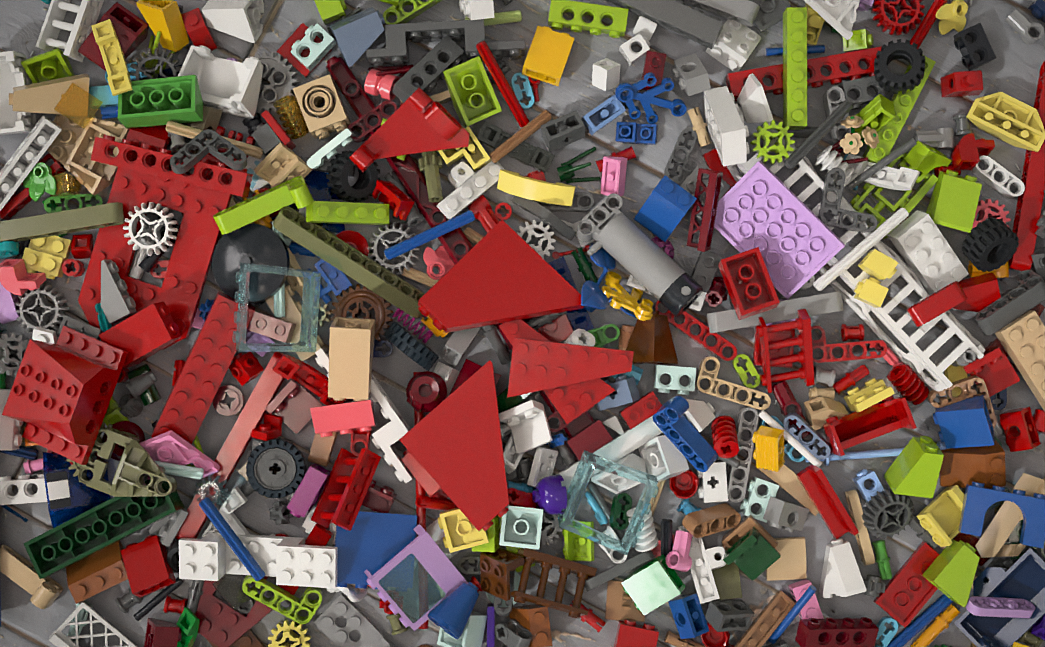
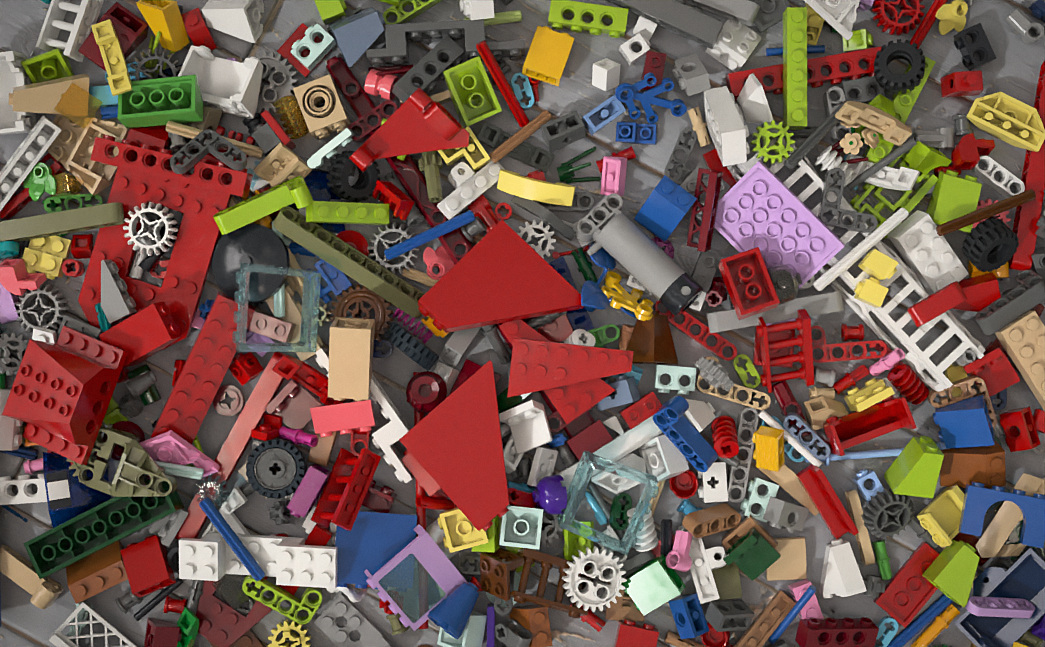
none -> dark pink pin [279,426,318,447]
none -> dark grey bush [461,216,487,241]
none -> white gear [562,546,627,612]
none -> light grey gear [695,357,734,391]
none -> clear smoke cylinder [767,264,802,305]
none -> tan slope [835,101,912,146]
none -> bright pink pin [869,348,905,377]
none -> reddish brown axle [936,189,1036,236]

